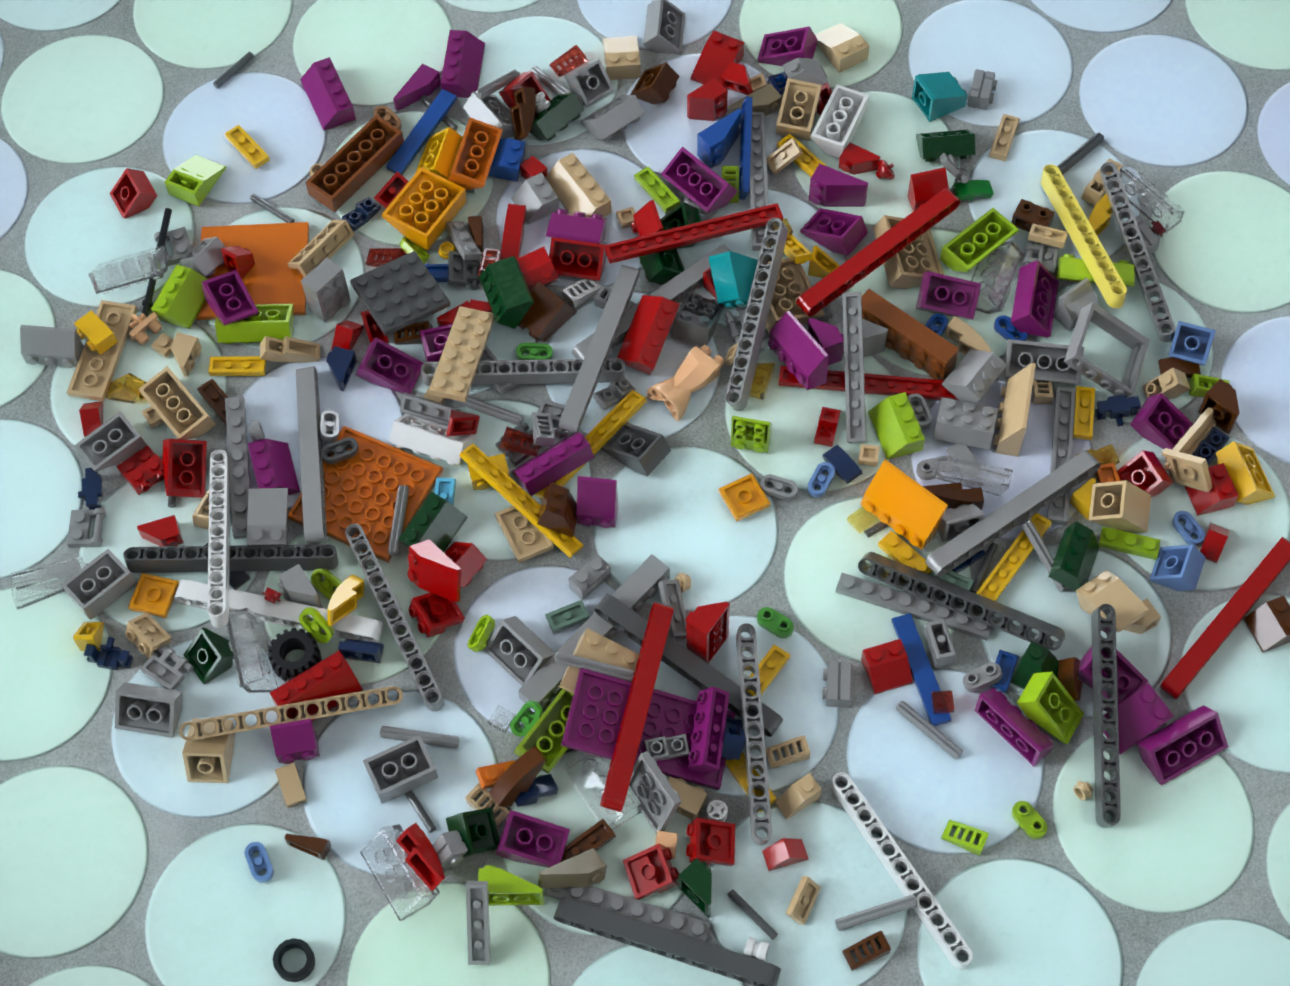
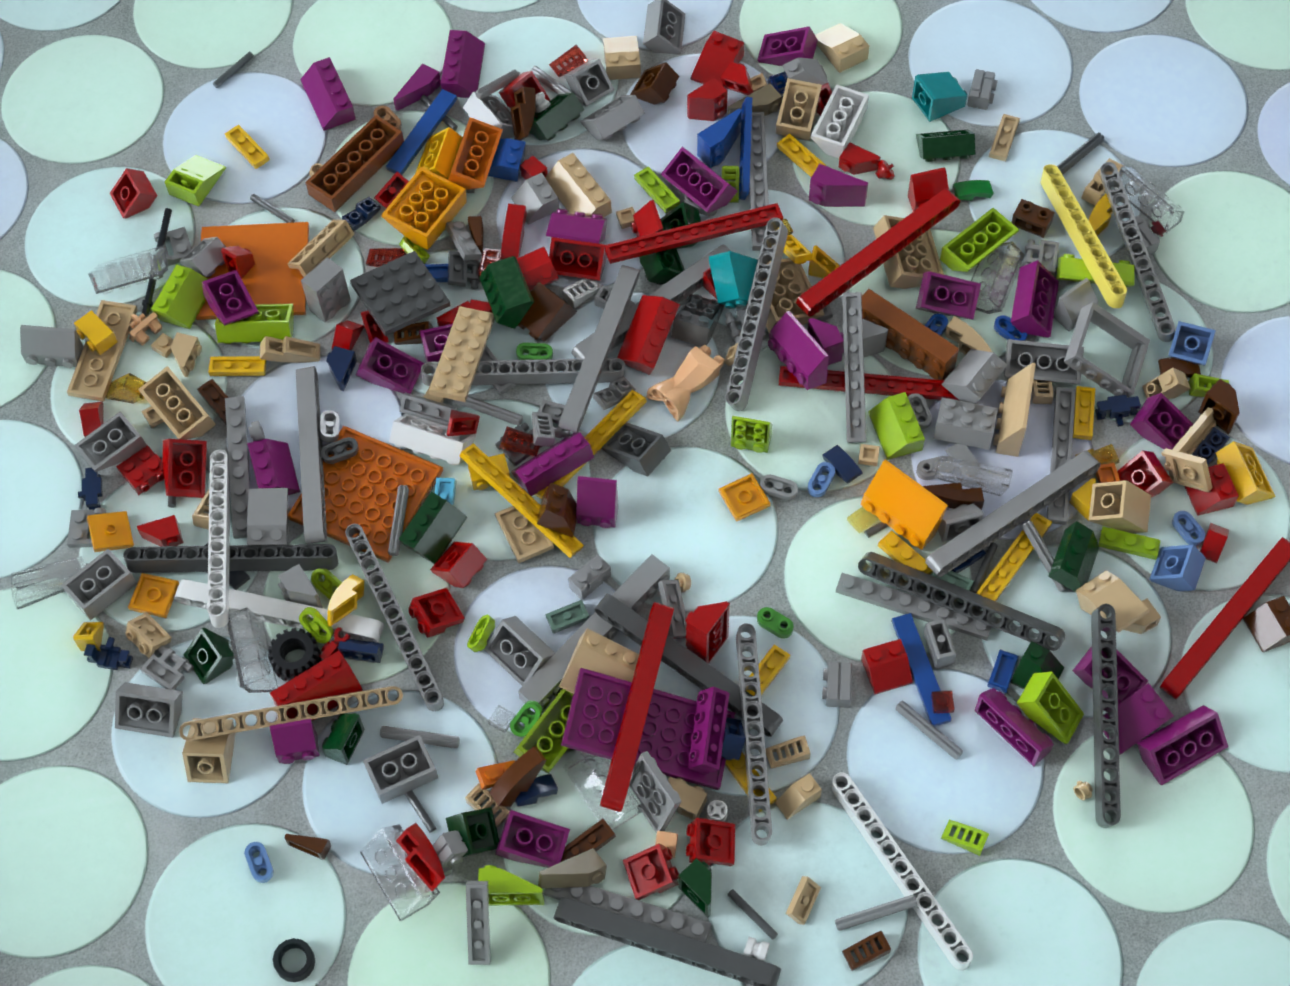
red plate [262,587,282,604] -> none
tan tile [275,763,307,808] -> none
red slope [407,539,461,602] -> none
yellow plate [438,242,456,259] -> none
light grey axle [555,652,634,681] -> none
light grey slope [645,734,690,761] -> none
clear yellow slope [749,363,775,400] -> none
red slope [762,838,809,871] -> none
tan plate [766,138,803,174] -> none
magenta slope [800,208,868,256] -> none
red slope [814,407,841,447] -> none
light grey plate [939,153,969,183] -> none
light grey plate [963,662,1003,693] -> none
lime plate [1012,801,1047,839] -> none
tan plate [1028,223,1068,248] -> none
reddish brown slope [1058,657,1083,701] -> none
none -> light orange plate [87,511,134,552]
none -> red plate [320,627,350,660]
none -> dark green slope [322,713,365,765]

